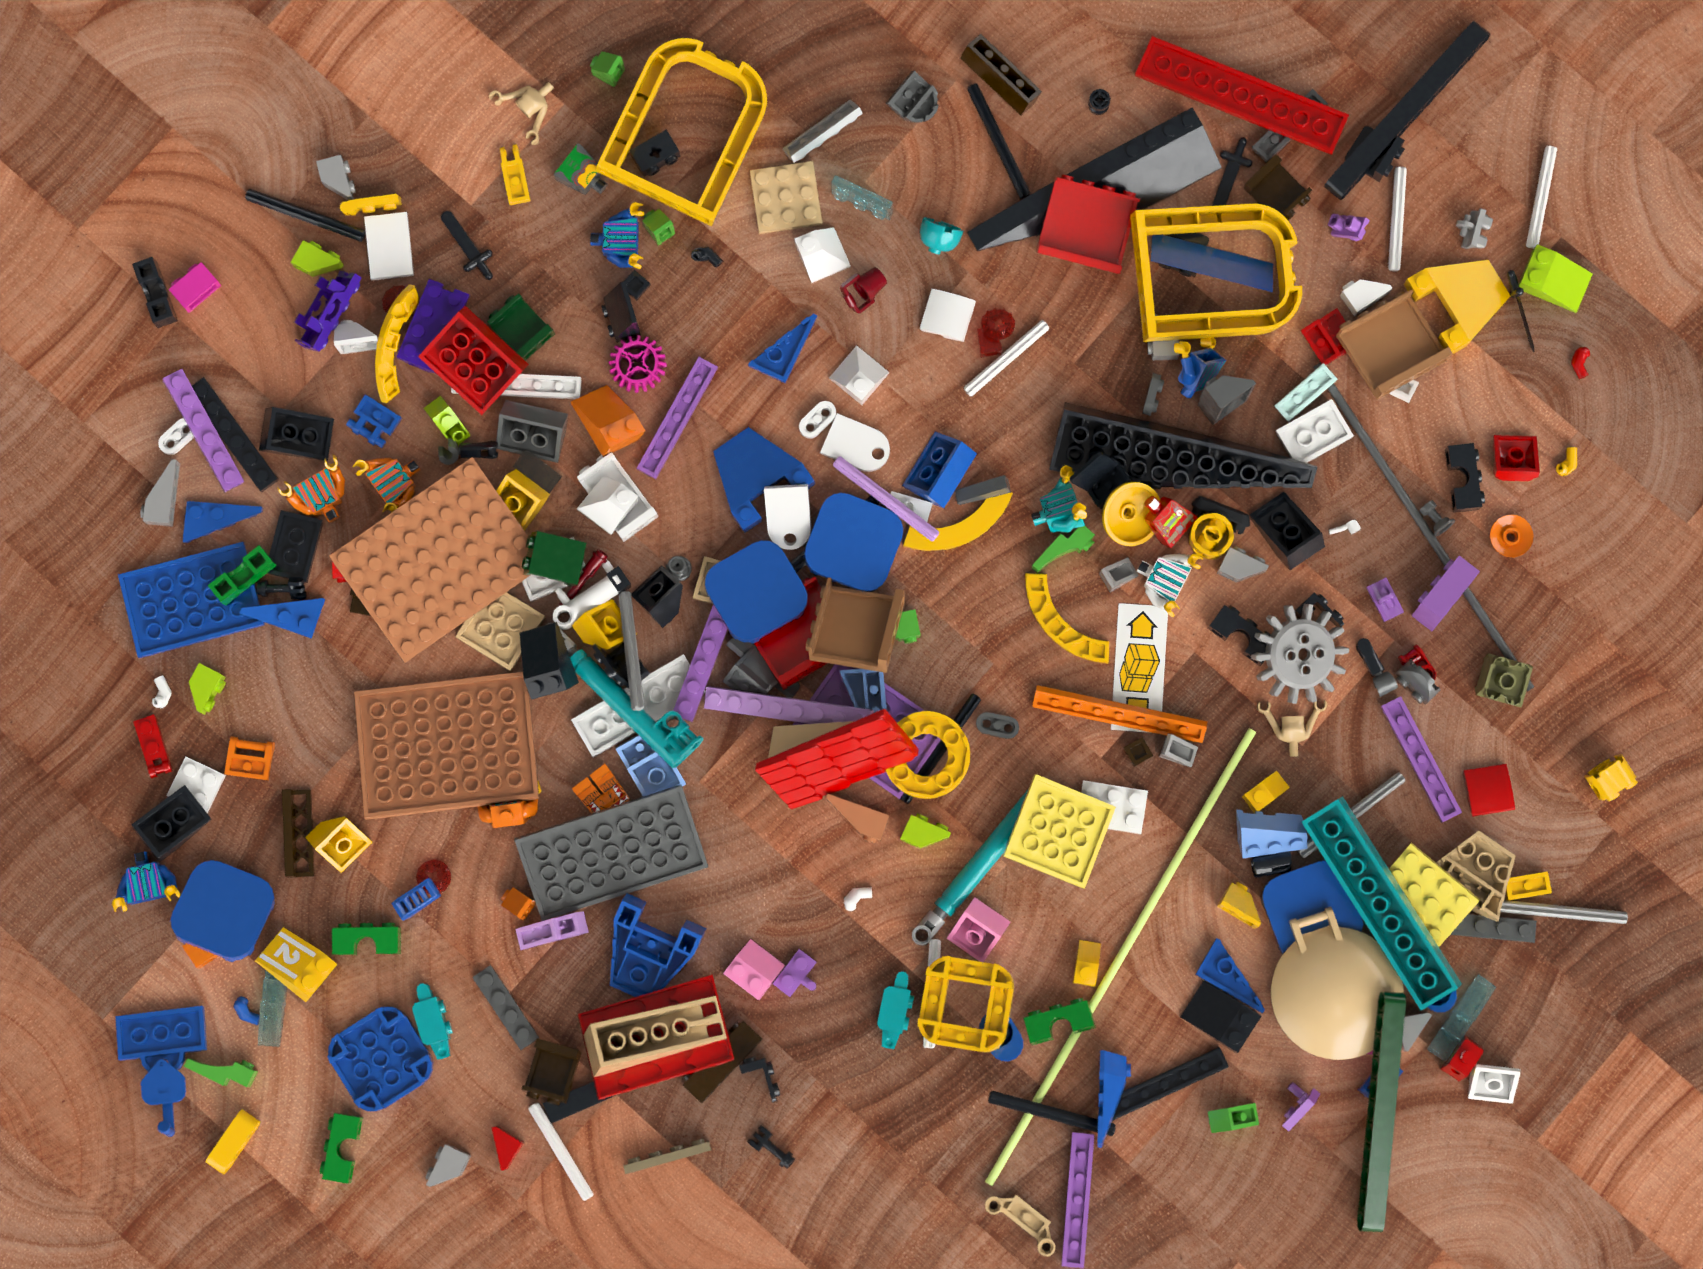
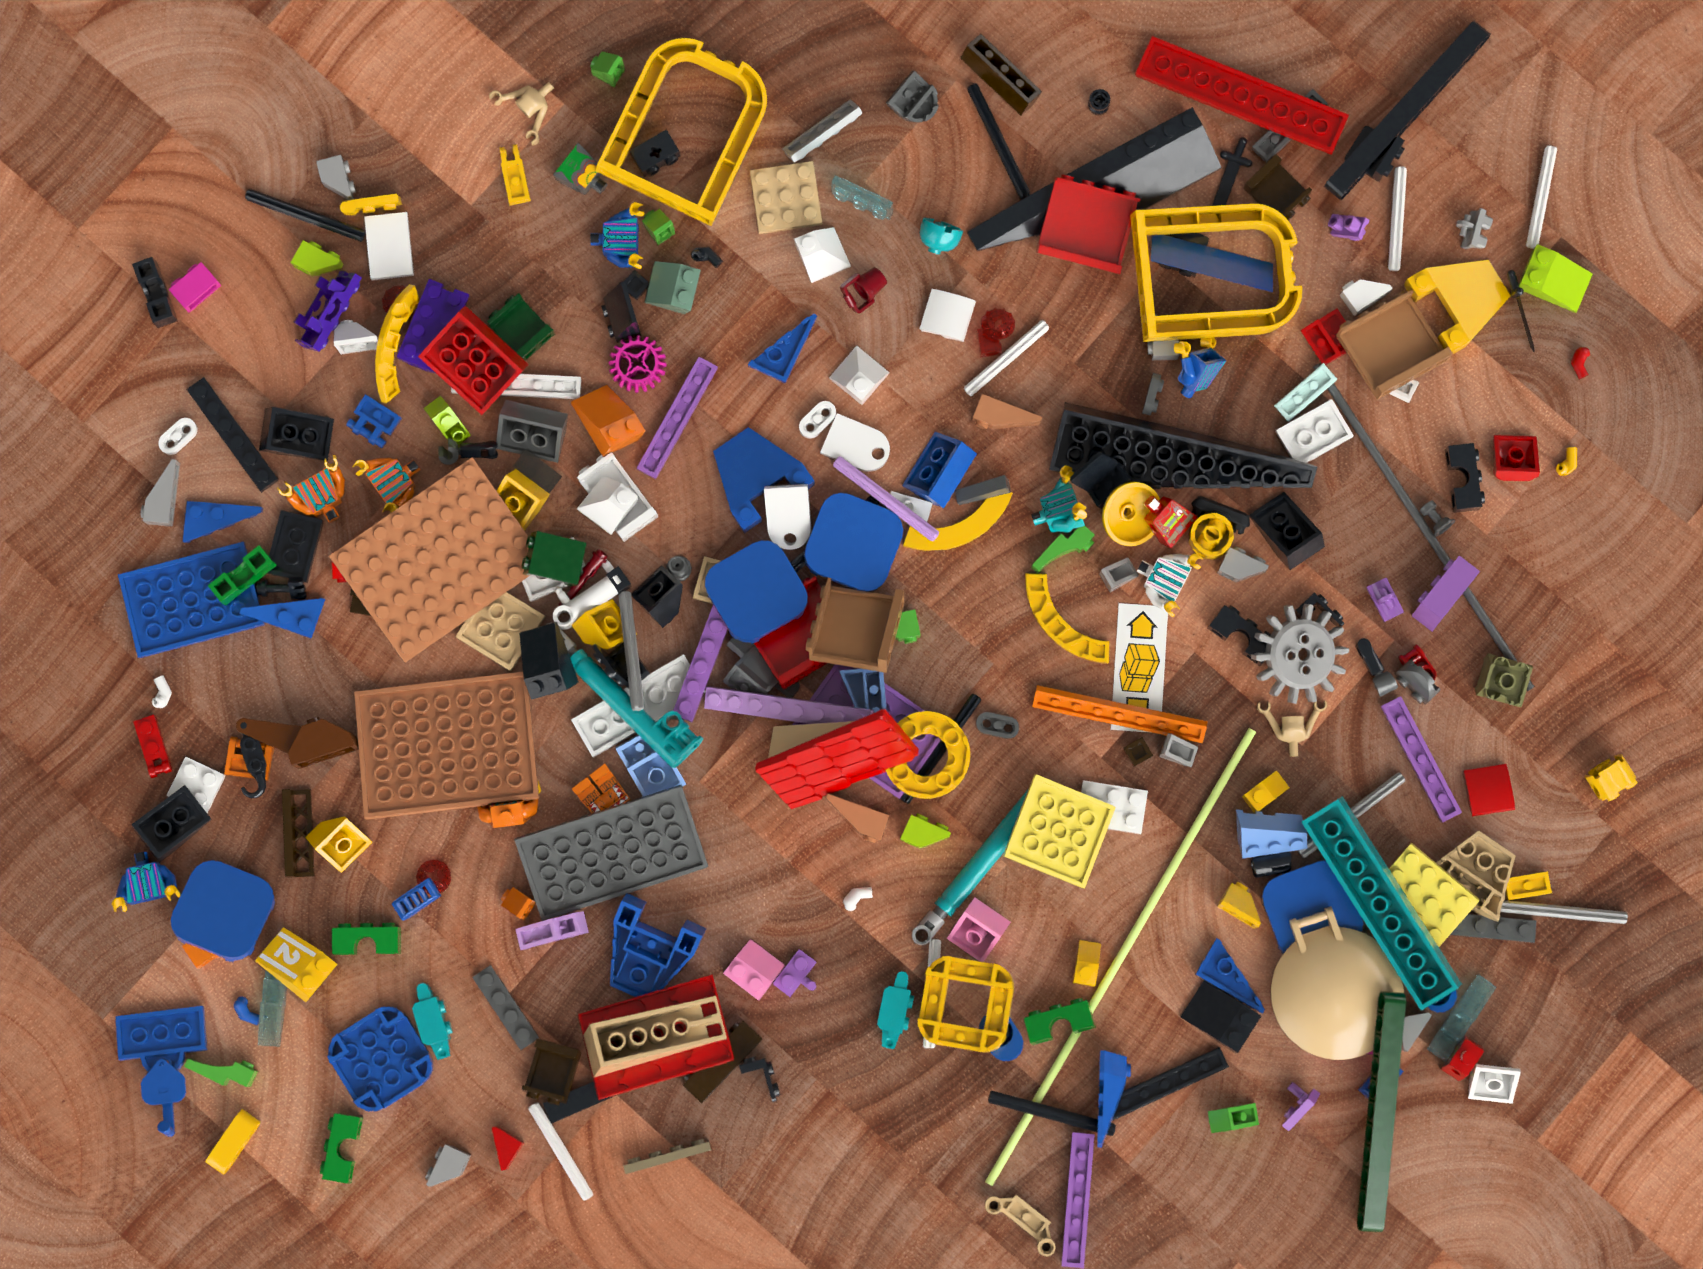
medium lavender plate [162,369,244,493] -> none
lime slope [189,663,226,715] -> none
black sword [441,211,493,280] -> none
black hinge [747,1125,795,1169] -> none
dark grey slope [1198,375,1256,425] -> none
white hand [1329,520,1361,535] -> none
orange dish [1490,515,1534,558] -> none
none -> reddish brown slope [236,717,359,799]
none -> sand green slope [644,261,701,314]
none -> nougat slope [972,394,1042,430]

